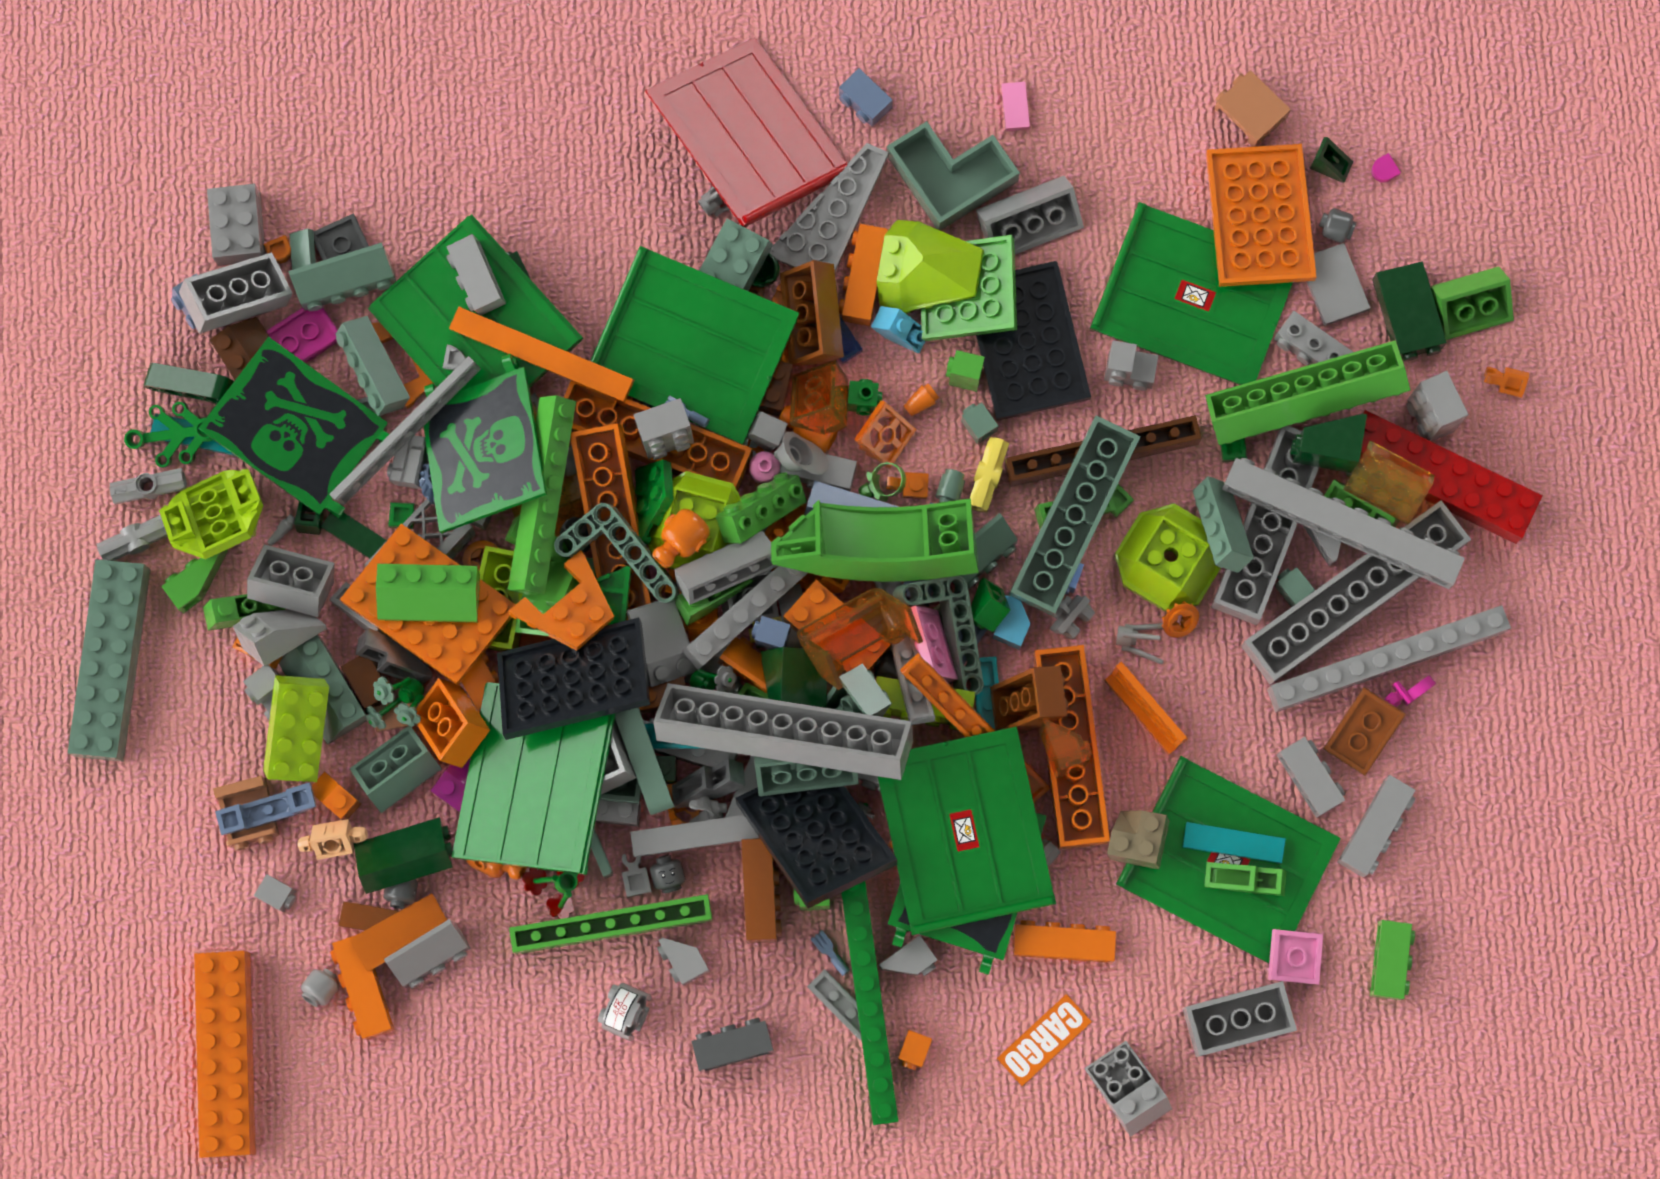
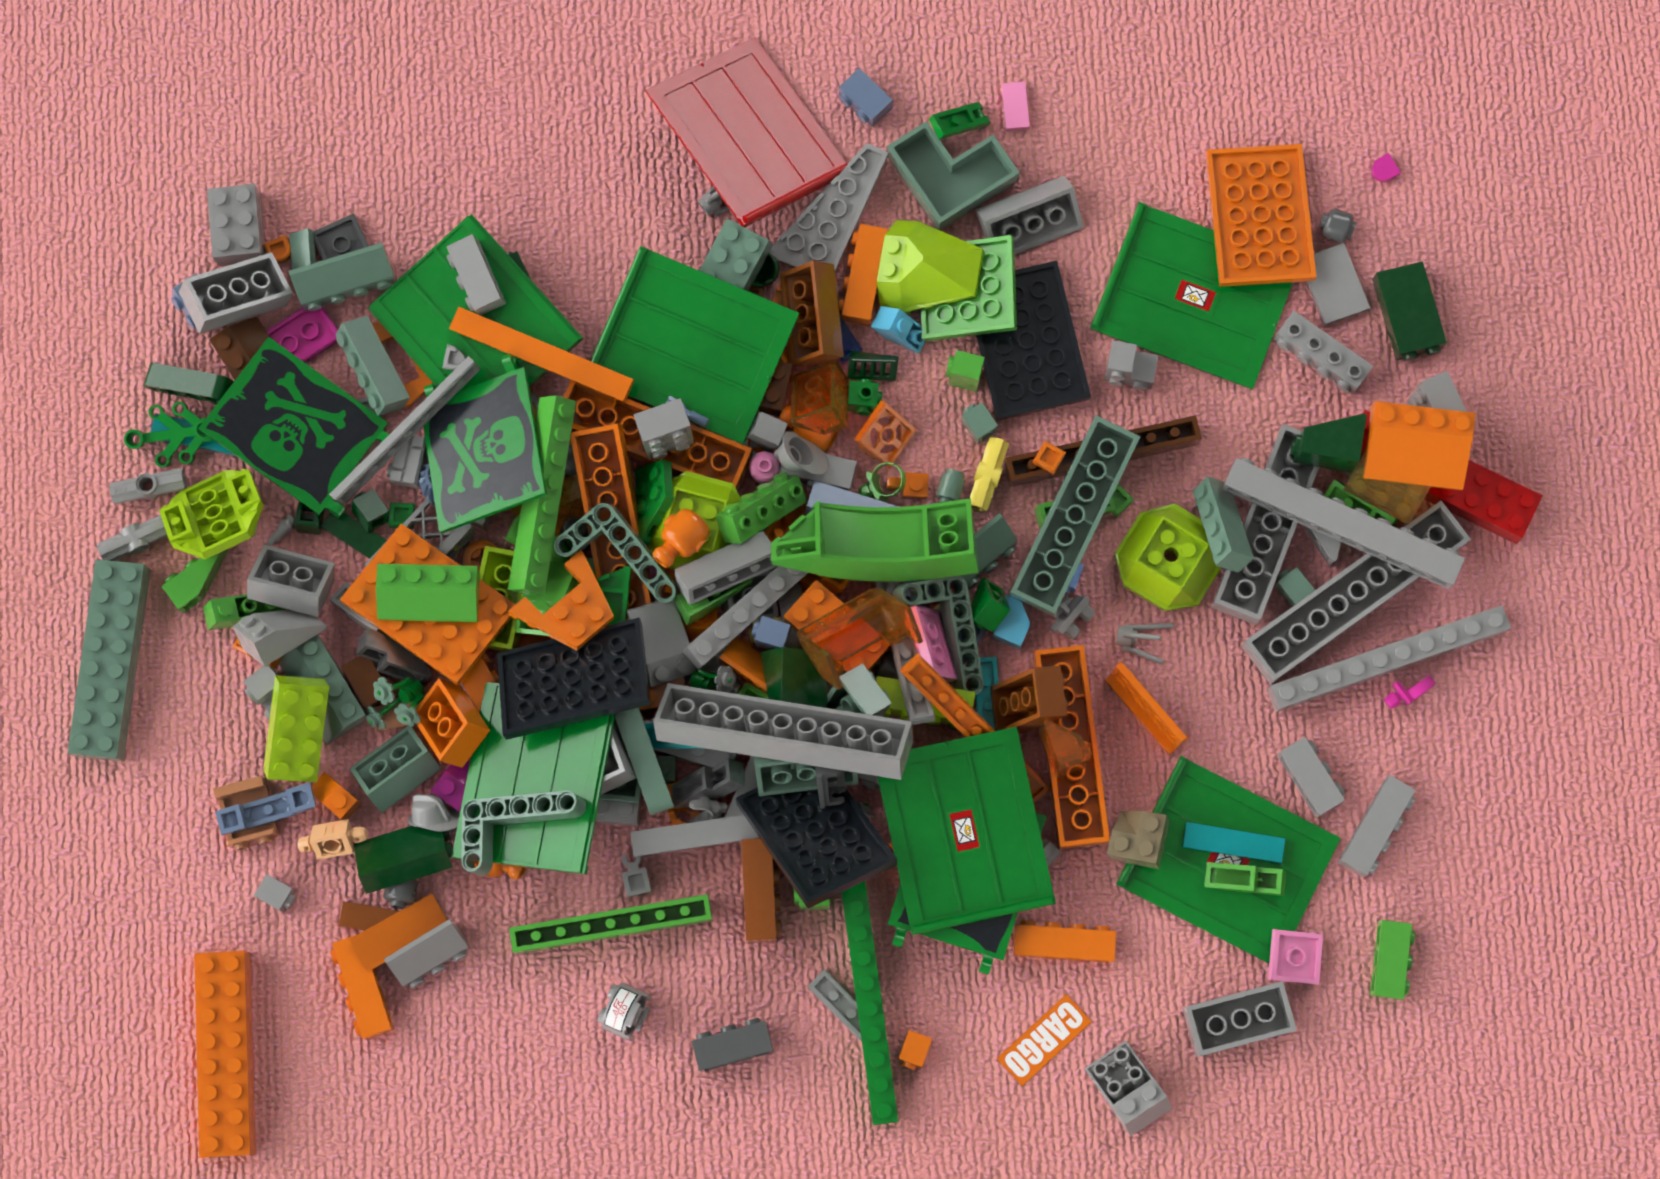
light grey head [301,968,339,1007] -> none
red plant [522,868,585,919] -> none
sand green tile [591,829,614,879] -> none
dark grey head [650,855,686,893] -> none
light grey slope [657,938,709,986] -> none
sand blue piece [810,930,850,976] -> none
light grey slope [879,935,938,976] -> none
orange cone [903,383,940,417] -> none
orange gear [1161,601,1199,638] -> none
bright green brick [1205,340,1411,445] -> none
nougat panel [1214,70,1291,147] -> none
green tile [1220,438,1247,462] -> none
dark green slope [1310,137,1354,182] -> none
dark orange tile [1323,687,1406,776] -> none
bright green slope [1431,266,1514,340] -> none
orange plate [1484,367,1529,398] -> none
none -> dark green brick [352,489,389,533]
none -> light grey piece [408,794,460,832]
none -> sand green beam [461,791,586,876]
none -> dark grey hinge [815,766,846,809]
none -> dark green slope [847,351,899,381]
none -> green plate [928,102,991,140]
none -> orange tile [1032,441,1066,475]
none -> orange slope [1363,401,1476,490]

